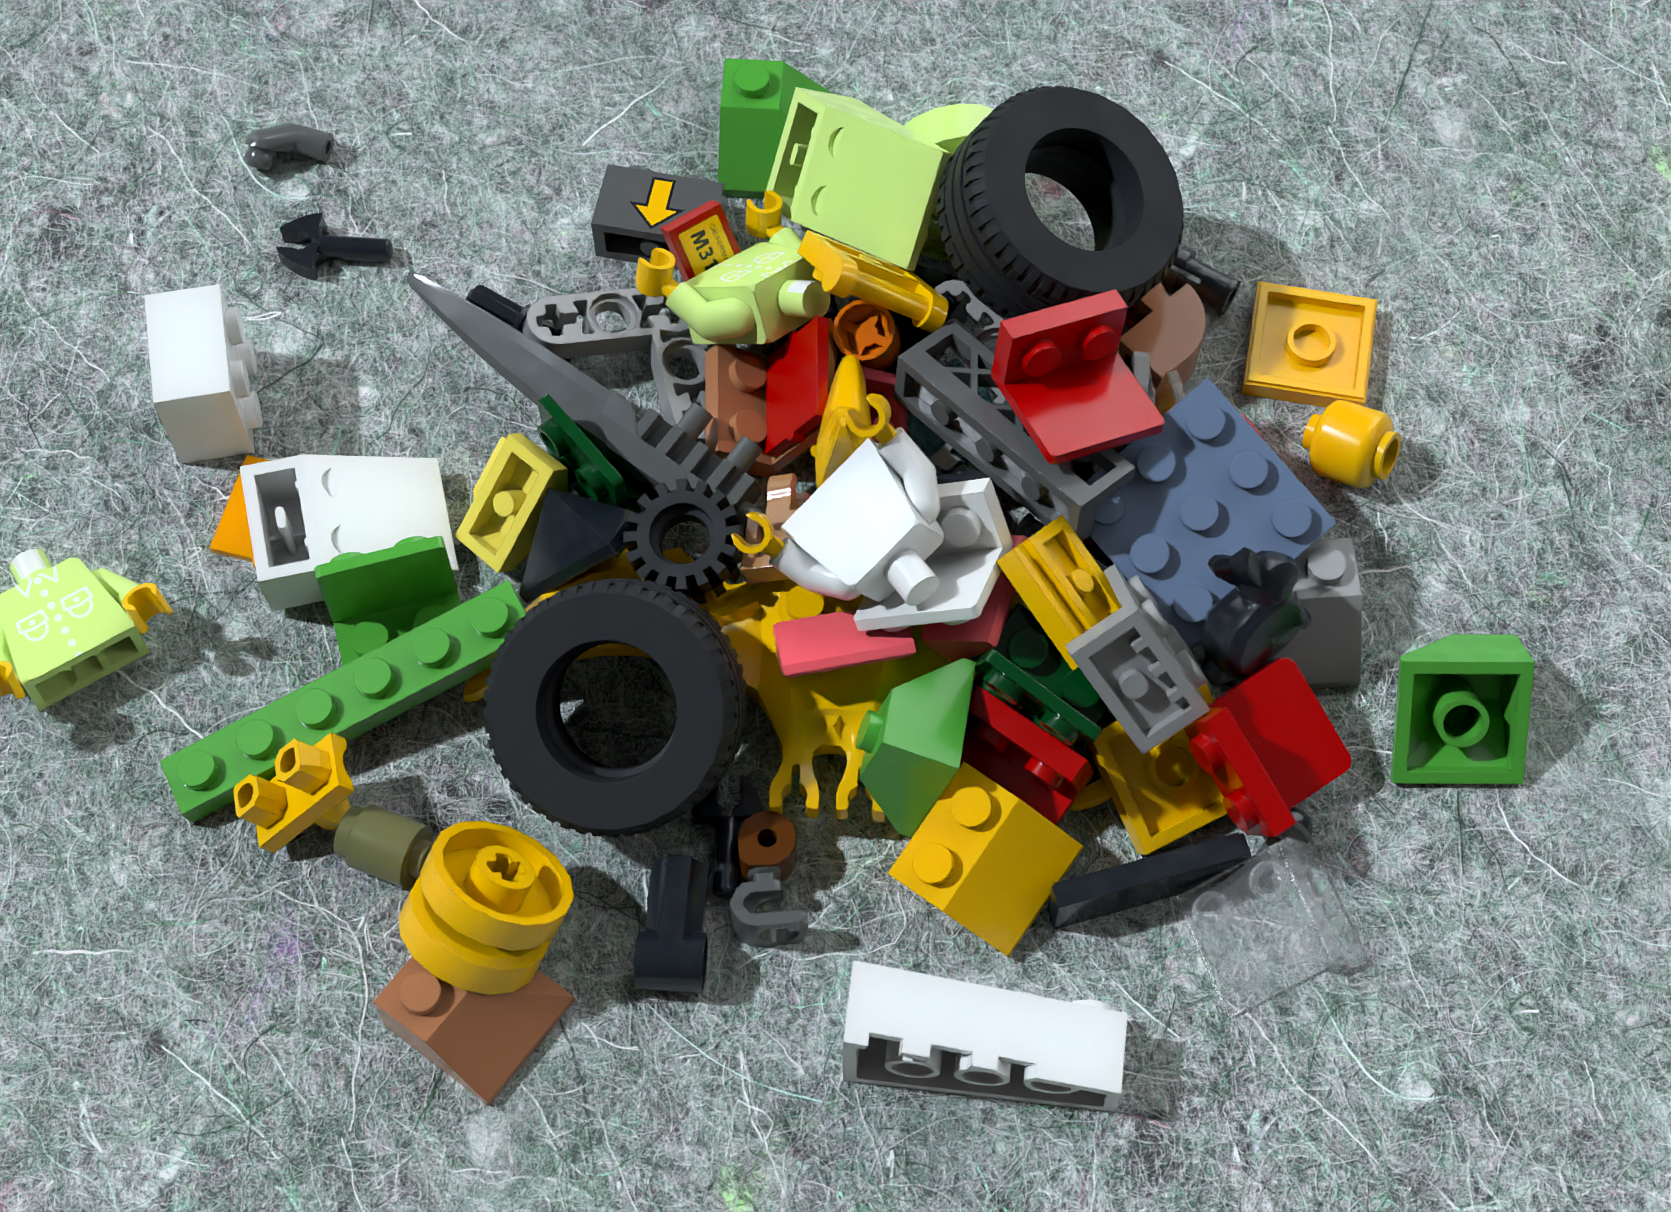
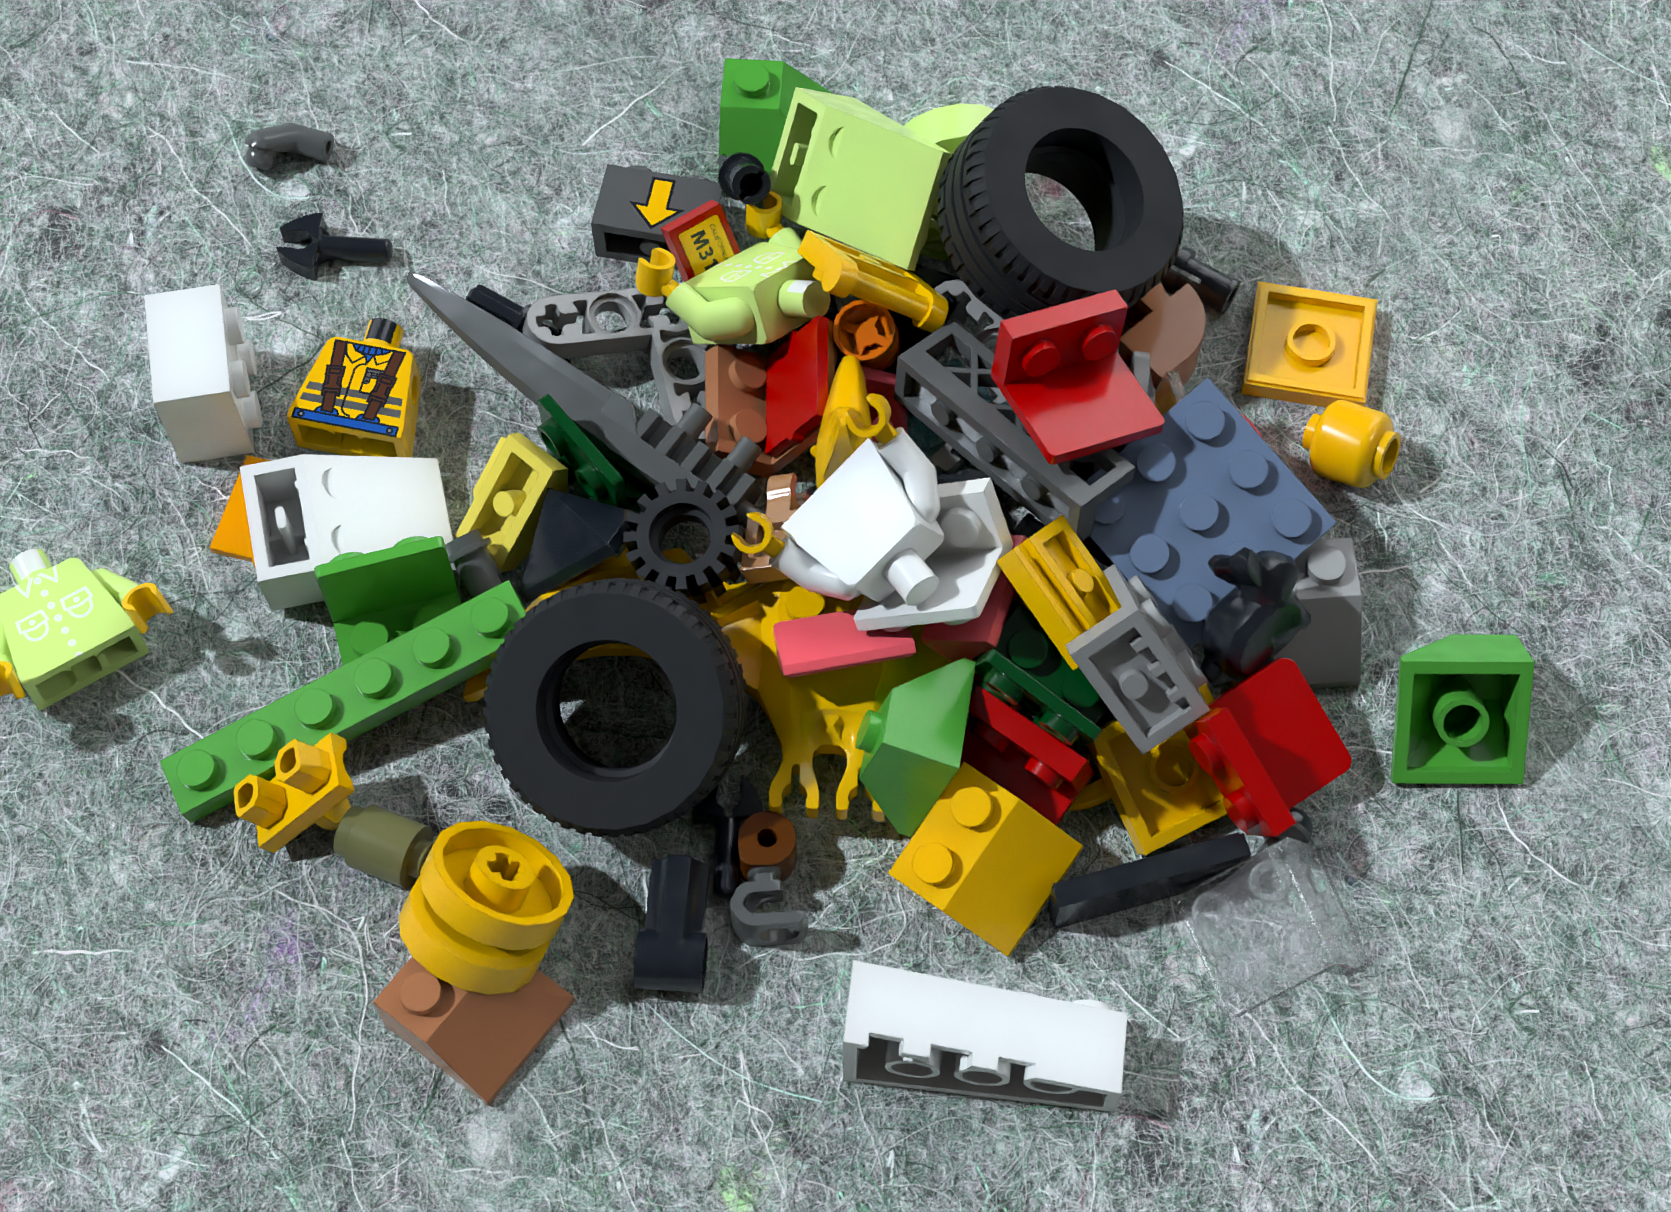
none -> torso [286,318,421,458]
none -> dark grey pin [445,529,505,599]
none -> black axle [716,152,771,205]

